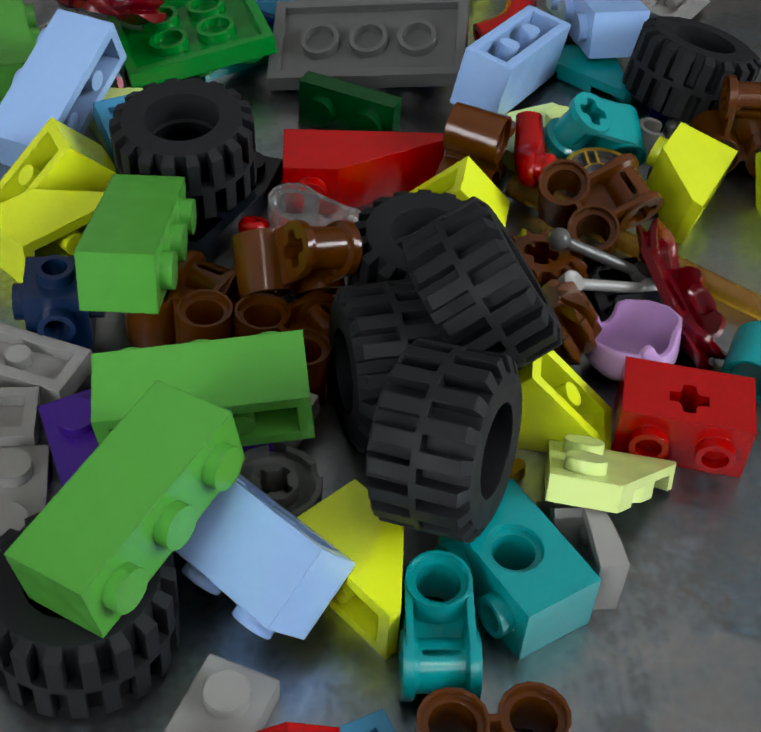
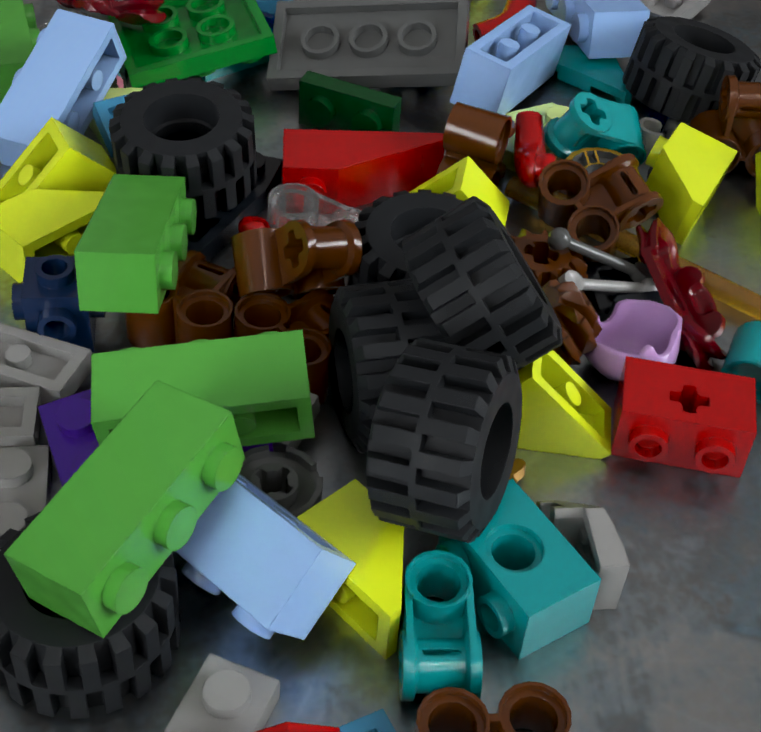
yellowish green wing [544,434,676,514] -> none

